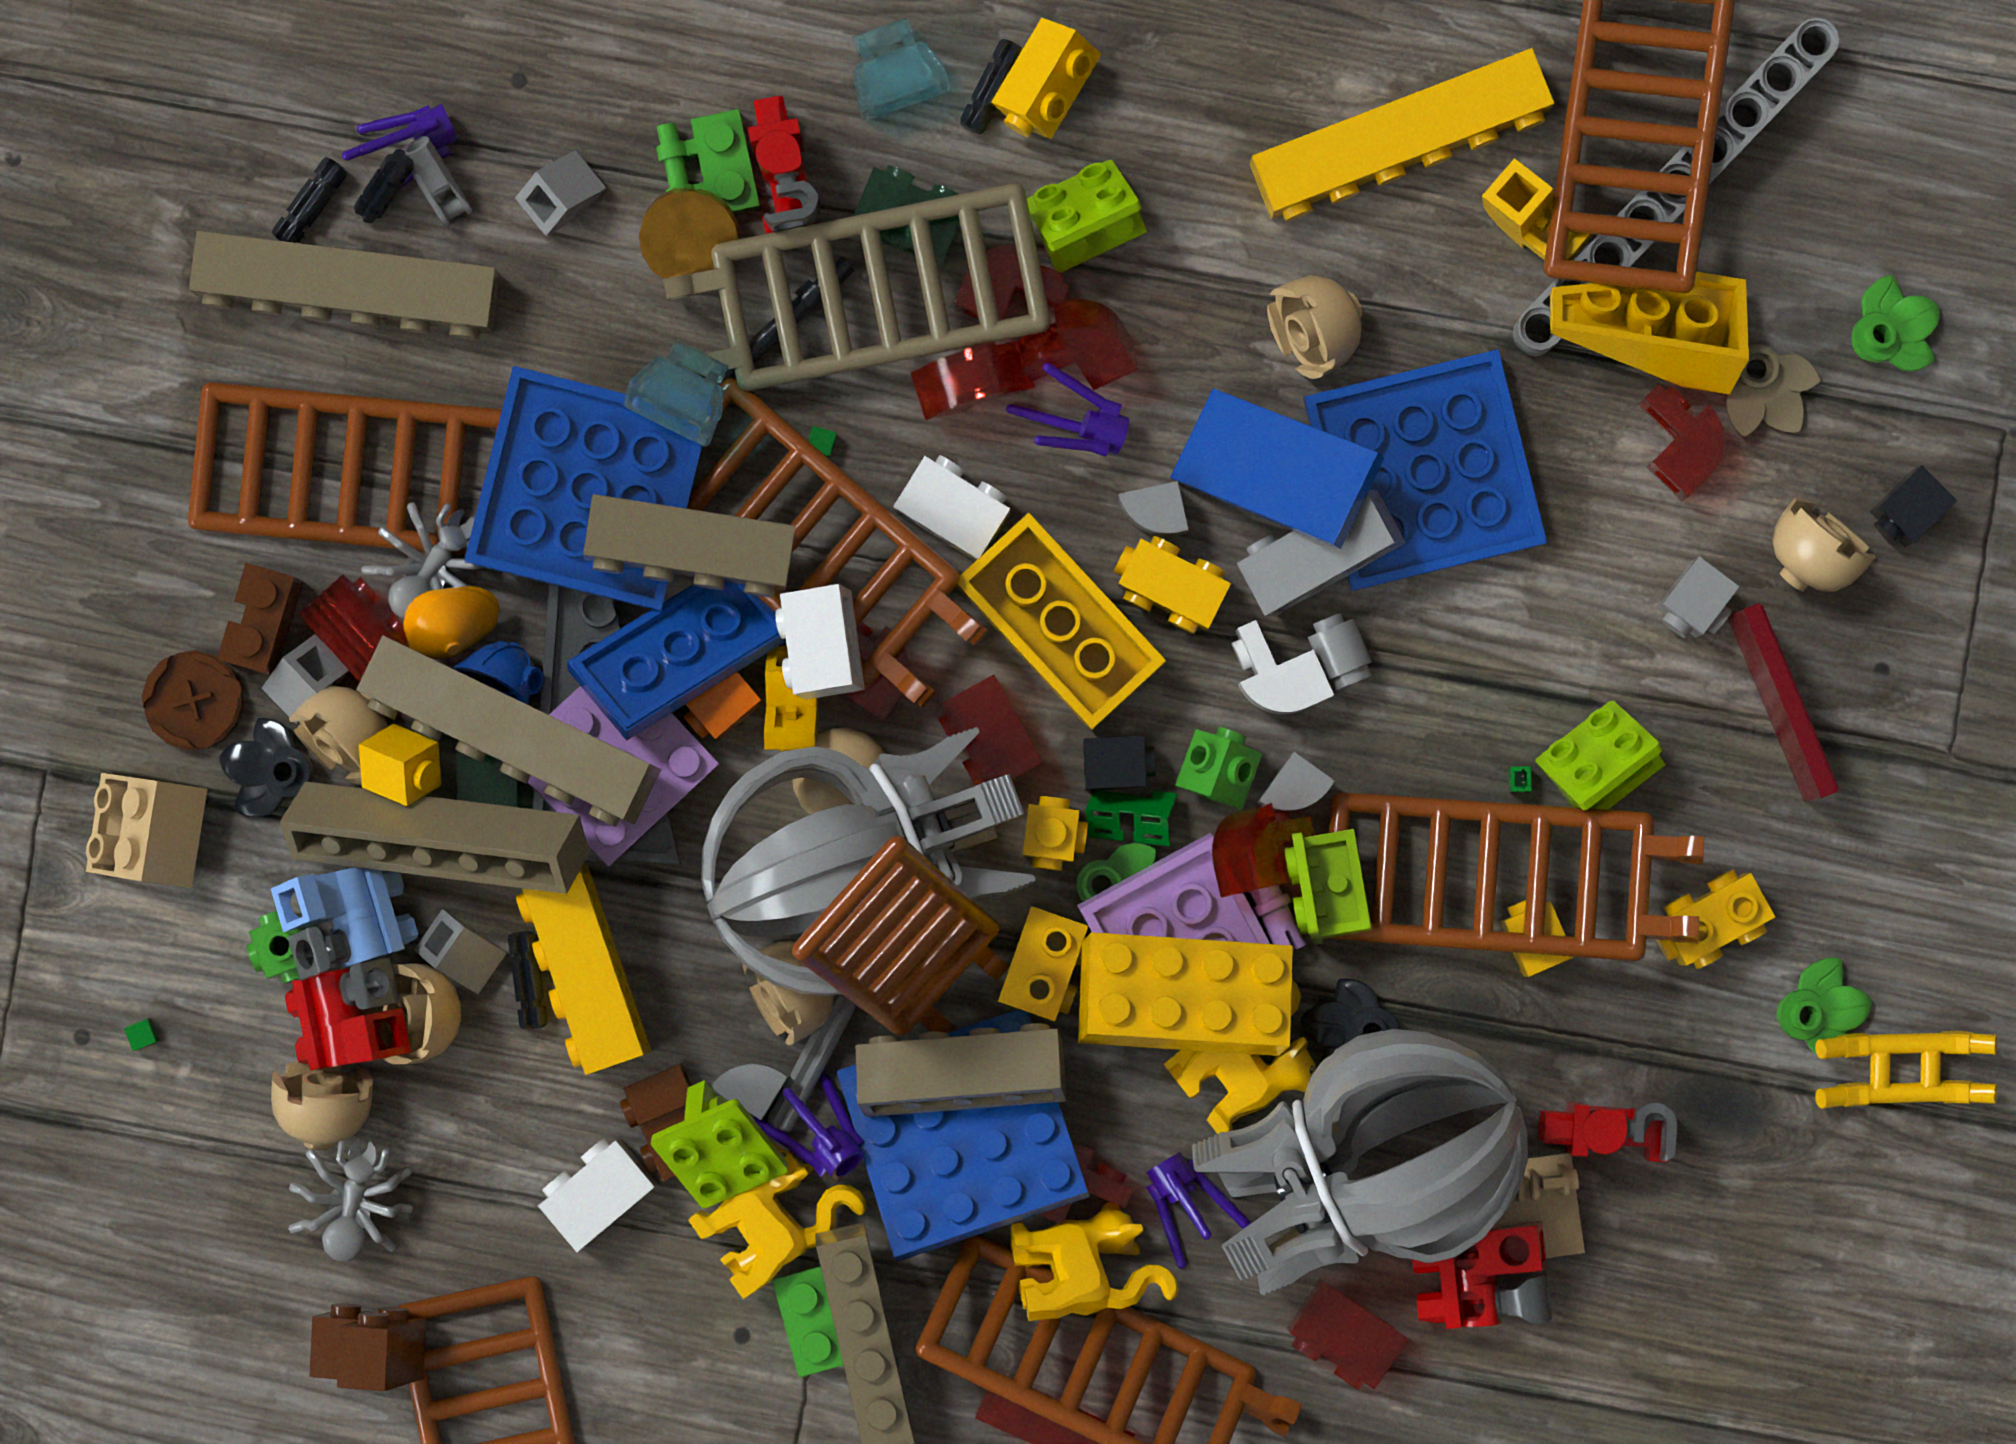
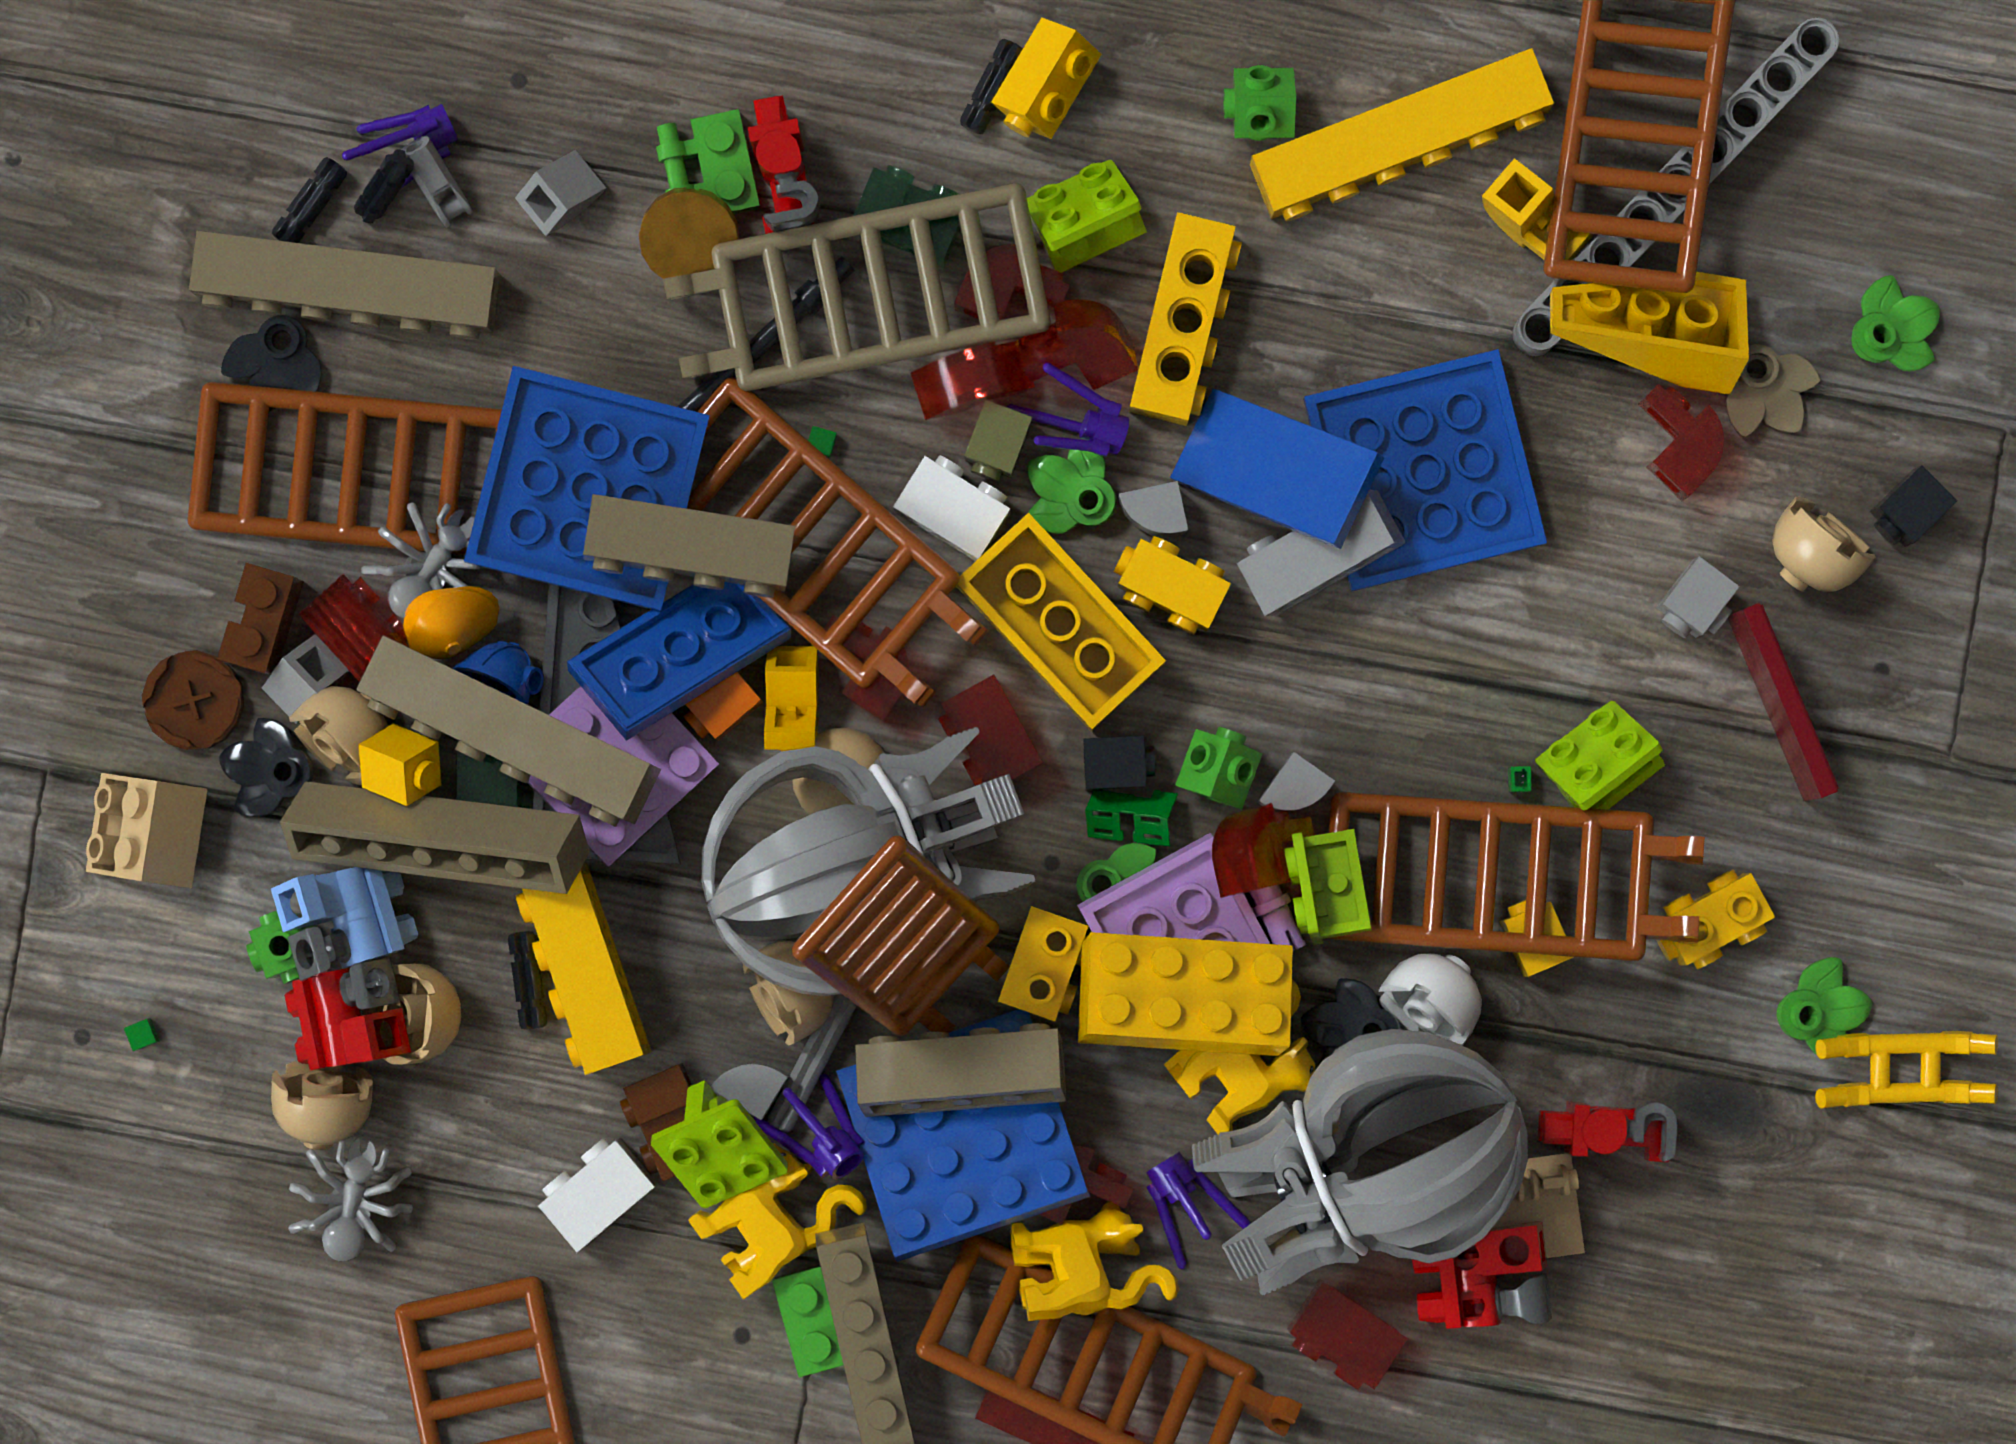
reddish brown brick [309,1303,426,1391] -> none
light grey brick [414,909,507,994] -> none
clear light blue piece [624,340,729,446] -> none
white brick [776,584,865,700] -> none
clear light blue piece [852,18,950,121] -> none
yellow brick [1023,796,1088,871] -> none
white brick [1231,620,1334,715] -> none
tan cylinder [1267,275,1362,379] -> none
light grey brick [1307,613,1372,691] -> none
none -> black plate [221,315,322,412]
none -> olive brick [964,399,1033,482]
none -> bright green plate [1027,450,1117,534]
none -> yellow brick [1129,212,1242,426]
none -> bright green brick [1223,65,1296,141]
none -> white cylinder [1379,954,1482,1046]

